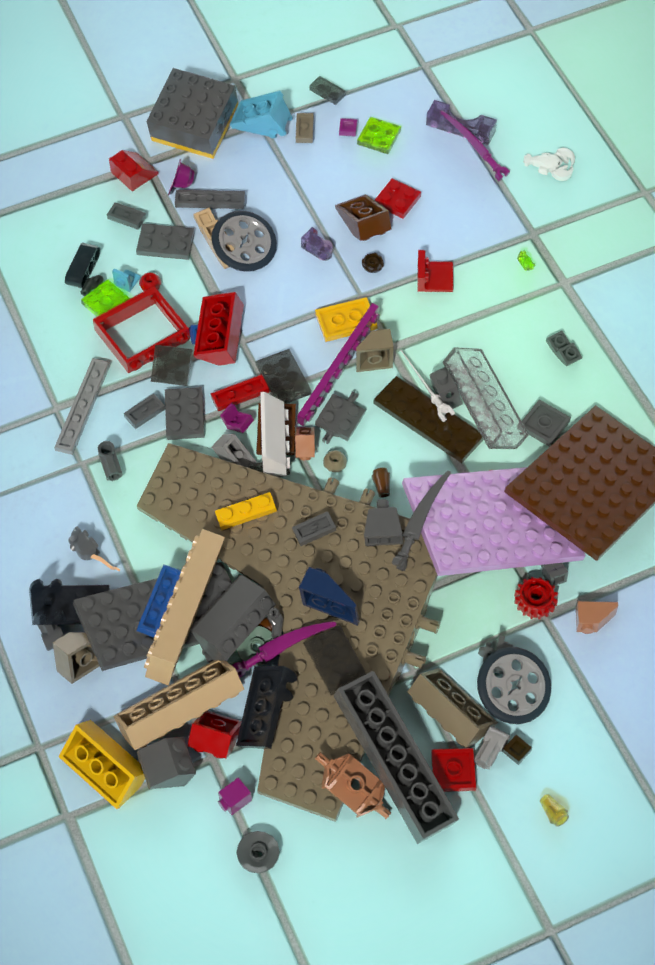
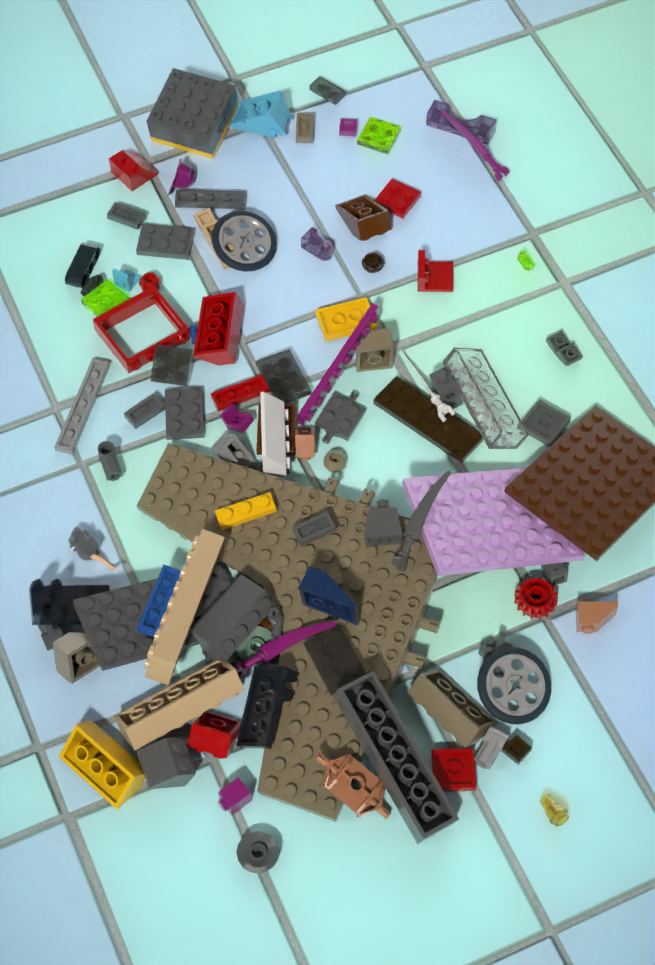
reddish brown cone [371,468,390,498] -> none
white animal [523,148,575,181] -> none

